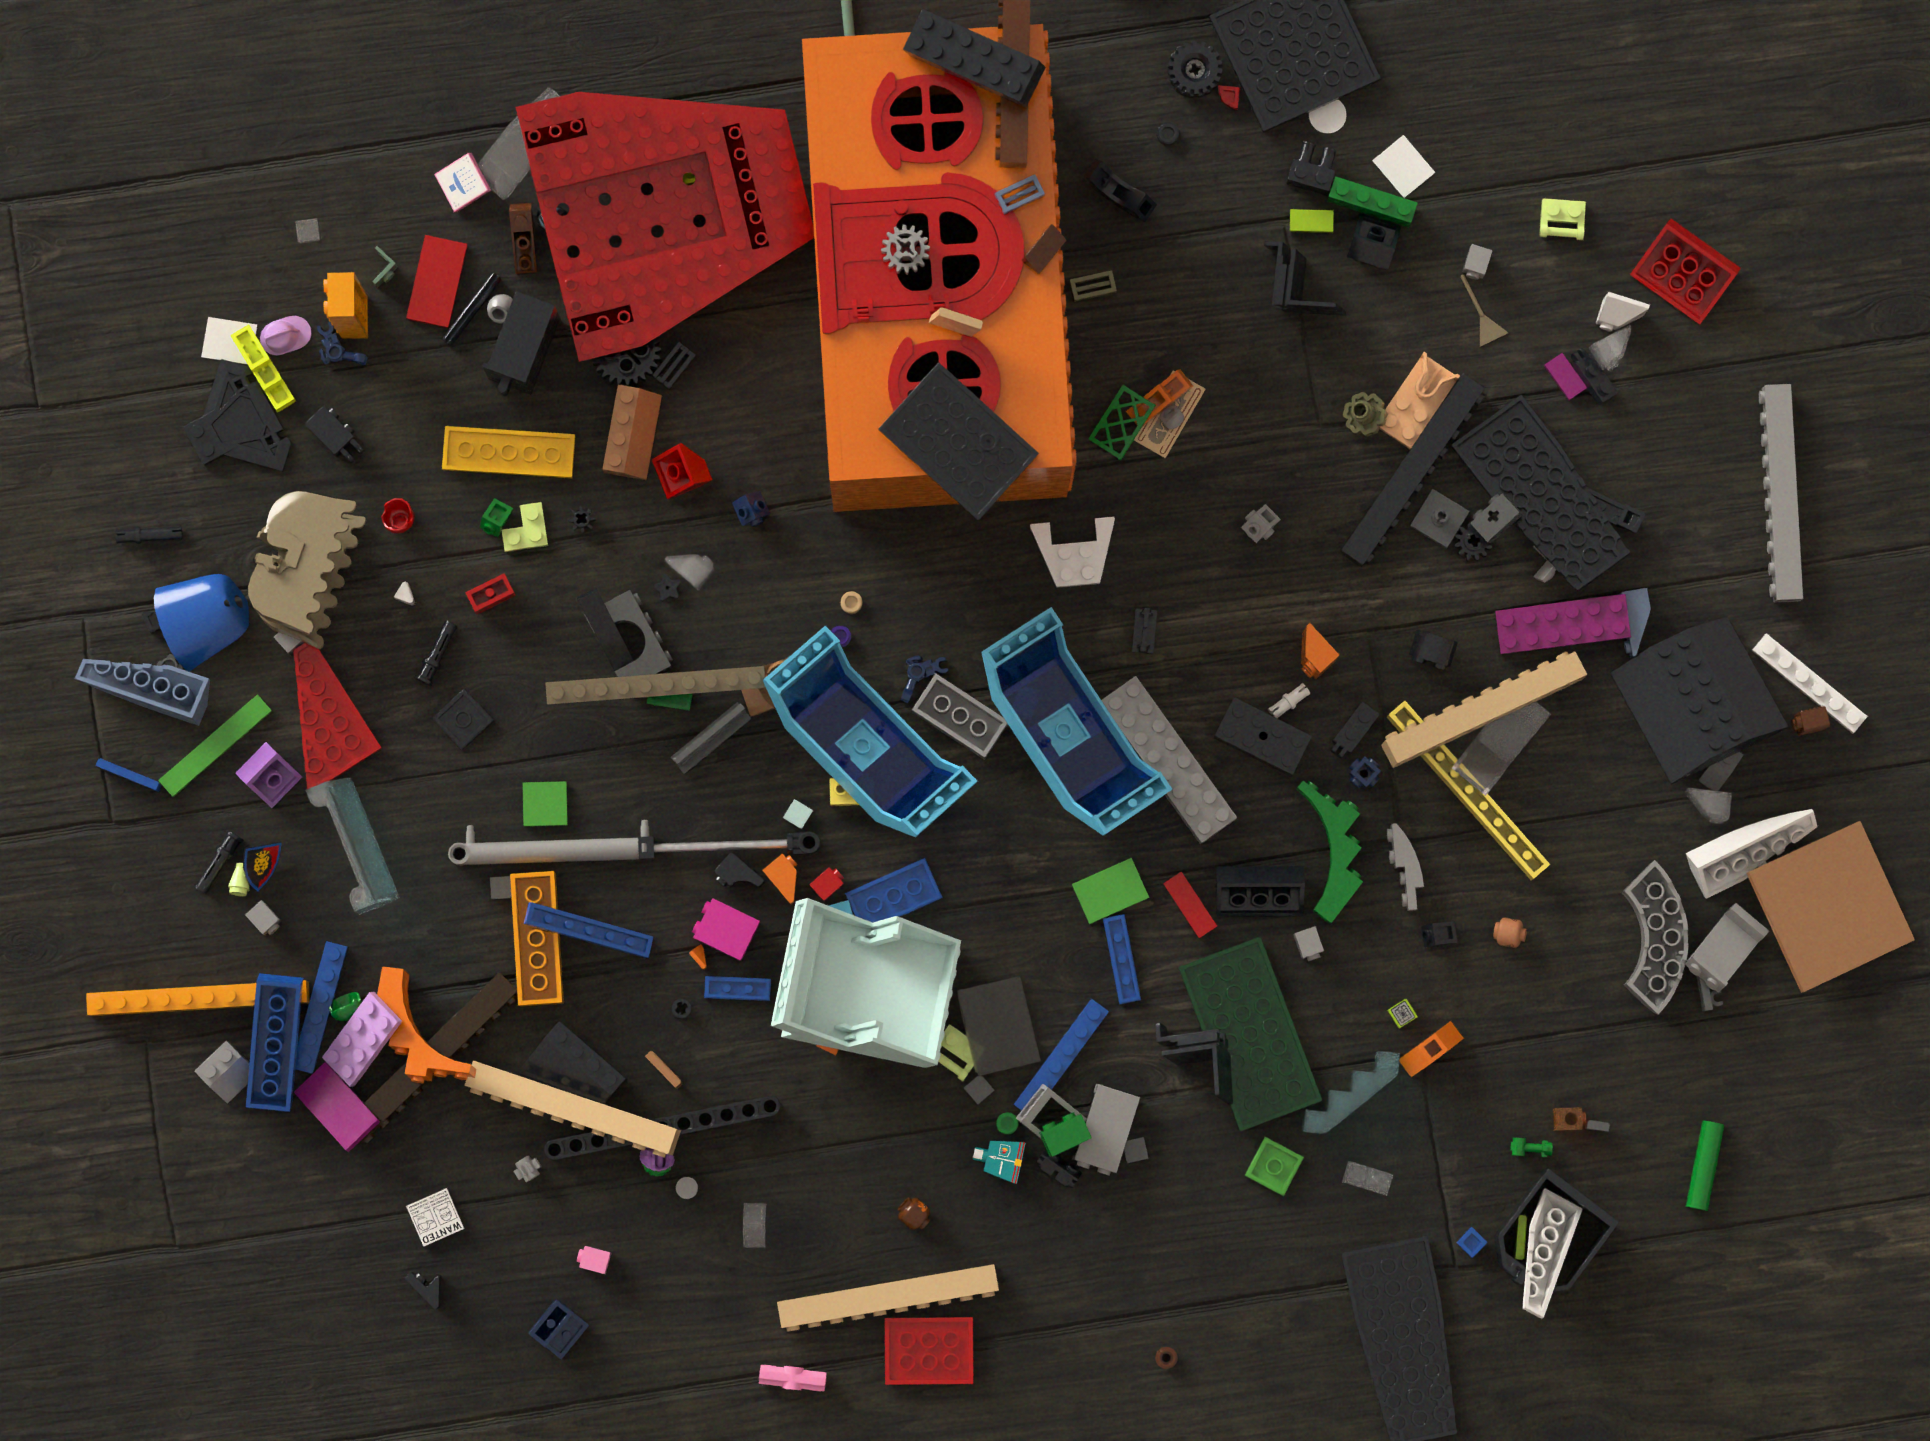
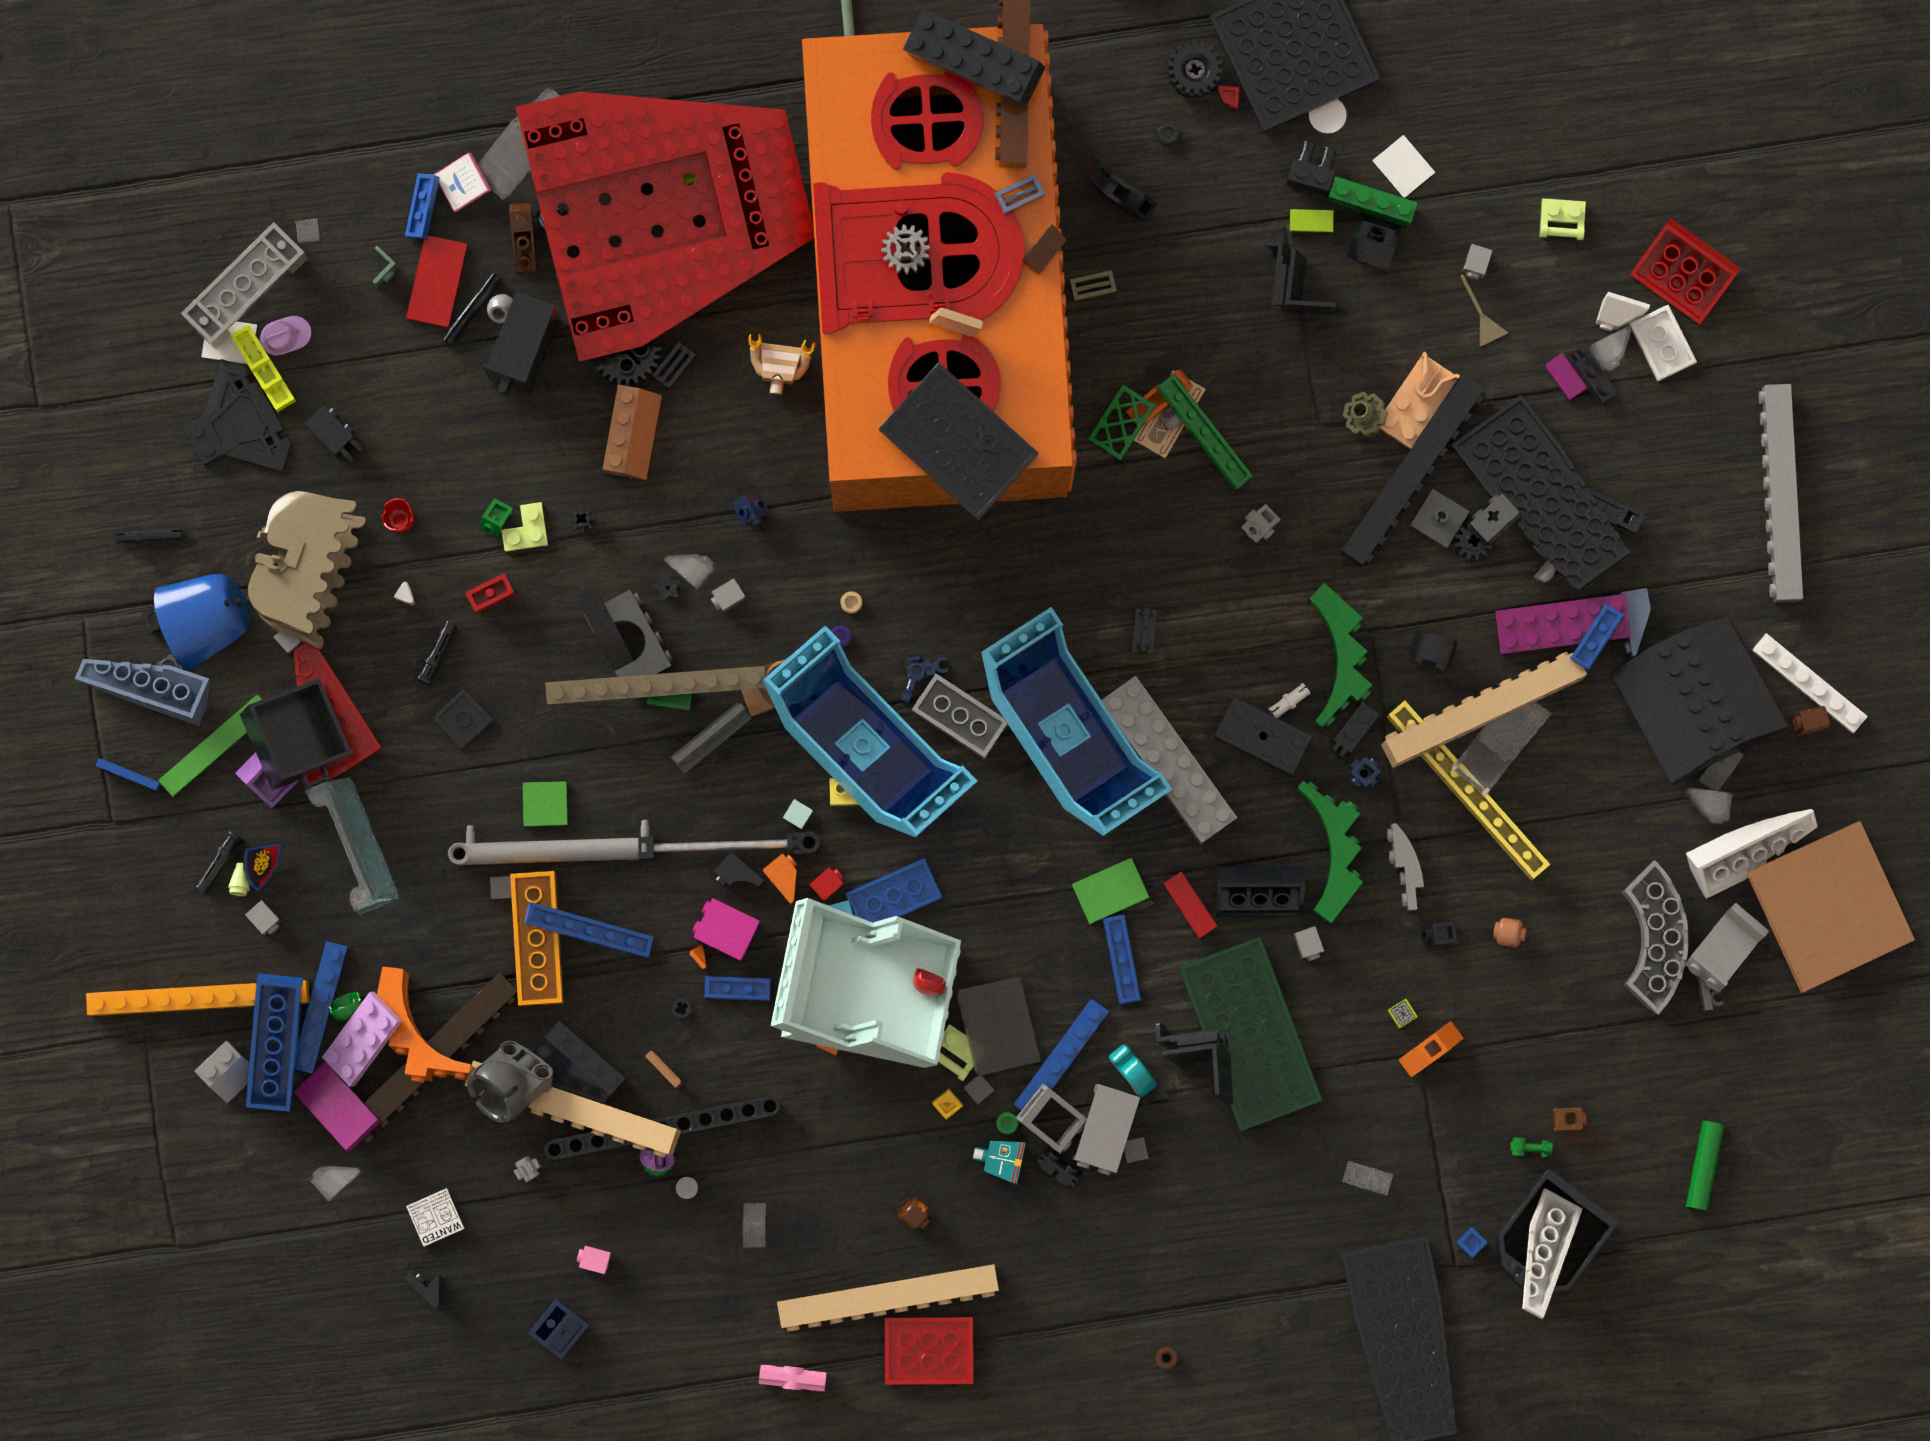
dark blue piece [317,322,368,366] -> none
light orange brick [324,272,368,339] -> none
yellow plate [442,426,575,478] -> none
red slope [652,443,712,499] -> none
white wing [1030,517,1115,588] -> none
green brick [1039,1112,1092,1157] -> none
bright green tile [1245,1137,1304,1196] -> none
orange slope [1301,623,1339,679] -> none
clear light blue brick [1302,1051,1400,1134] -> none
lime tile [1513,1215,1527,1260] -> none
dark grey tile [1584,1120,1610,1132] -> none
none -> light grey plate [181,222,308,350]
none -> black container [240,678,353,791]
none -> clear slope [311,1166,363,1201]
none -> blue plate [405,173,440,240]
none -> dark grey piece [467,1041,553,1123]
none -> light grey brick [711,579,746,612]
none -> tan torso [748,334,816,395]
none -> red hair [913,968,946,997]
none -> yellow tile [932,1088,963,1119]
none -> teal animal [1109,1044,1157,1097]
none -> green tile [1156,374,1253,490]
none -> green arch [1308,583,1372,729]
none -> blue tile [1570,604,1624,671]
none -> white tile [1629,305,1697,382]

